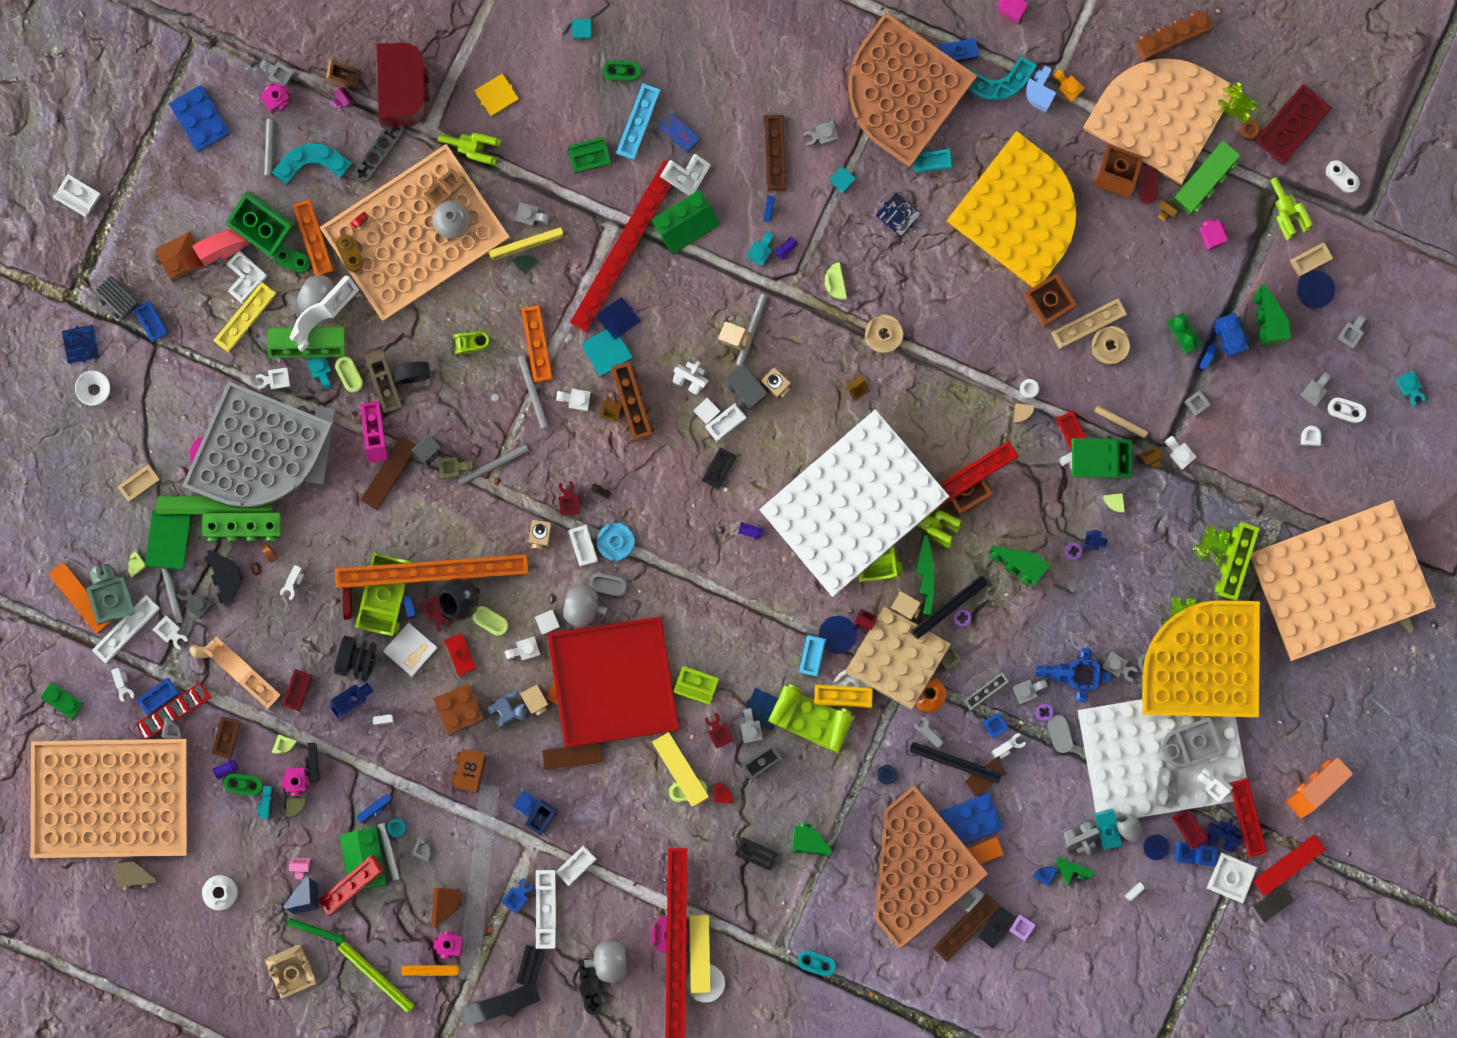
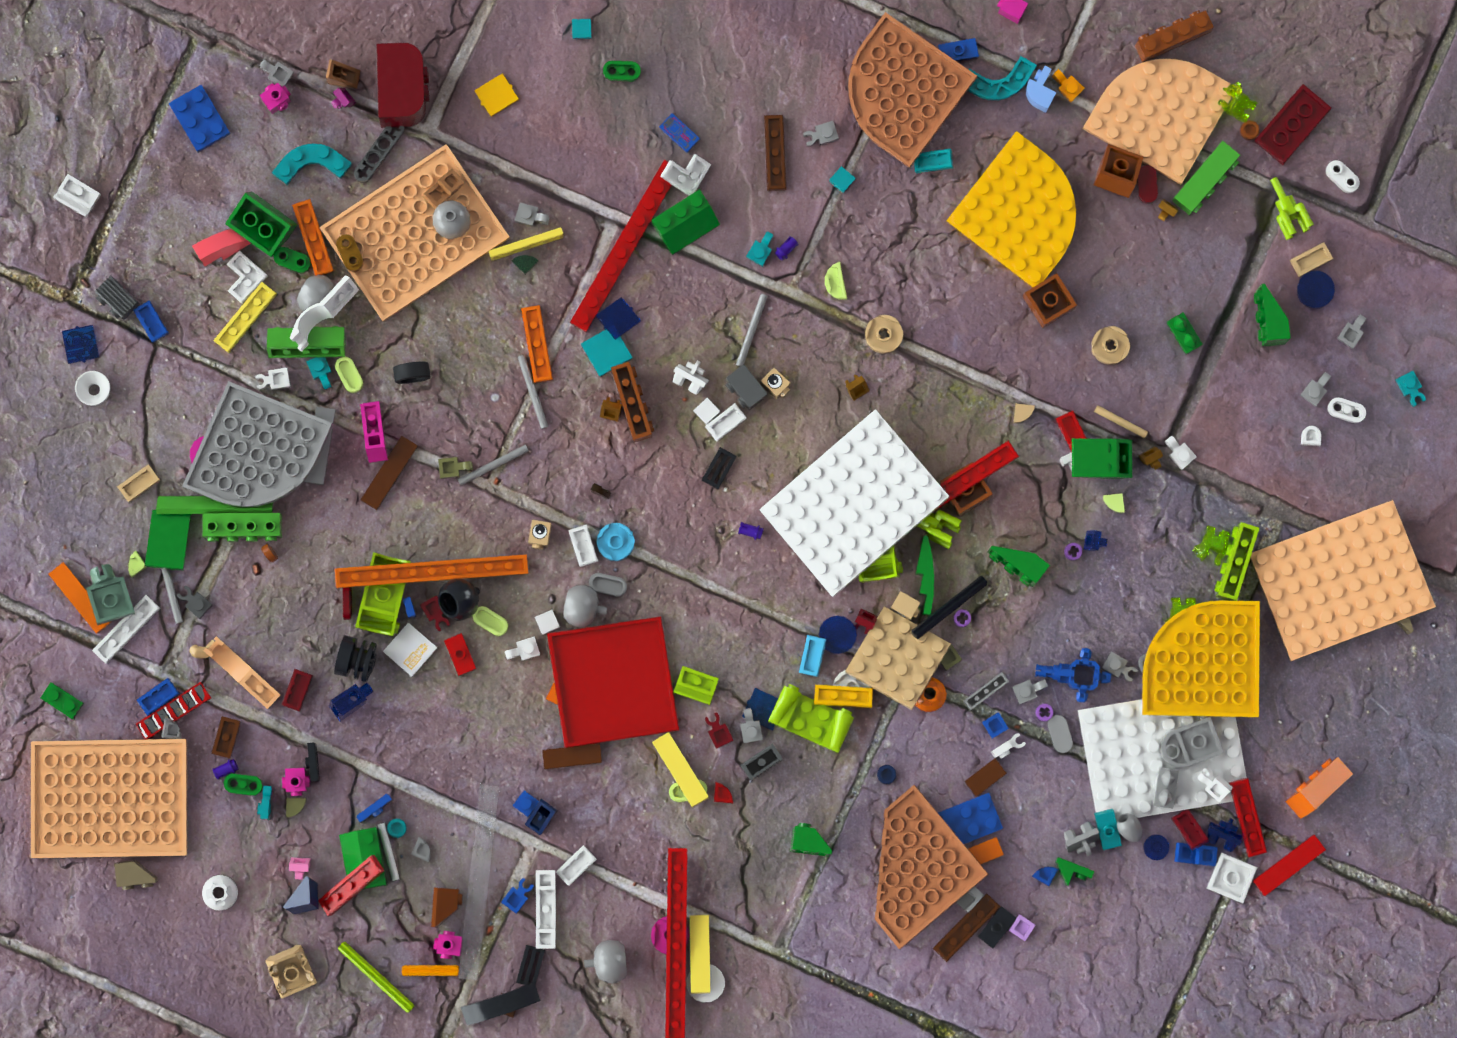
white plate [111,668,135,702] -> none
white plate [153,615,188,649] -> none
dark orange slope [156,232,205,283] -> none
black slope [205,550,243,607] -> none
light grey bar [264,119,274,176] -> none
yellowish green tile [272,735,297,754] -> none
white plate [280,565,304,601] -> none
green bar [287,918,345,944] -> none
red tile [350,211,369,229] -> none
dark tan slope [365,349,402,413] -> none
white tile [373,714,394,725] -> none
dark grey brick [412,434,443,467] -> none
dark orange brick [433,684,485,736] -> none
lime plant [438,133,502,166] -> none
dark orange brick [451,749,487,793] -> none
lime piece [453,331,491,355] -> none
sand blue animal [487,690,528,729] -> none
tan brick [520,684,549,716] -> none
white plate [556,389,591,411] -> none
dark red plate [558,481,580,517] -> none
green plate [567,137,611,174] -> none
black beam [579,958,602,1015] -> none
medium azure plate [616,83,660,161] -> none
brick [718,321,751,351] -> none
black tile [735,837,778,871] -> none
blue tile [763,195,775,223] -> none
teal plate [797,951,836,976] -> none
piece [876,193,921,237] -> none
black axle [910,742,1002,783] -> none
light grey plate [914,717,943,749] -> none
white tile [1020,379,1039,399] -> none
tan tile [1051,298,1128,350] -> none
white tile [1124,882,1145,901] -> none
light grey tile [1184,390,1211,417] -> none
dark pink brick [1199,219,1228,251] -> none
blue tile [1200,344,1217,370] -> none
blue brick [1214,313,1250,358] -> none
clear smoke plate [1253,884,1295,923] -> none

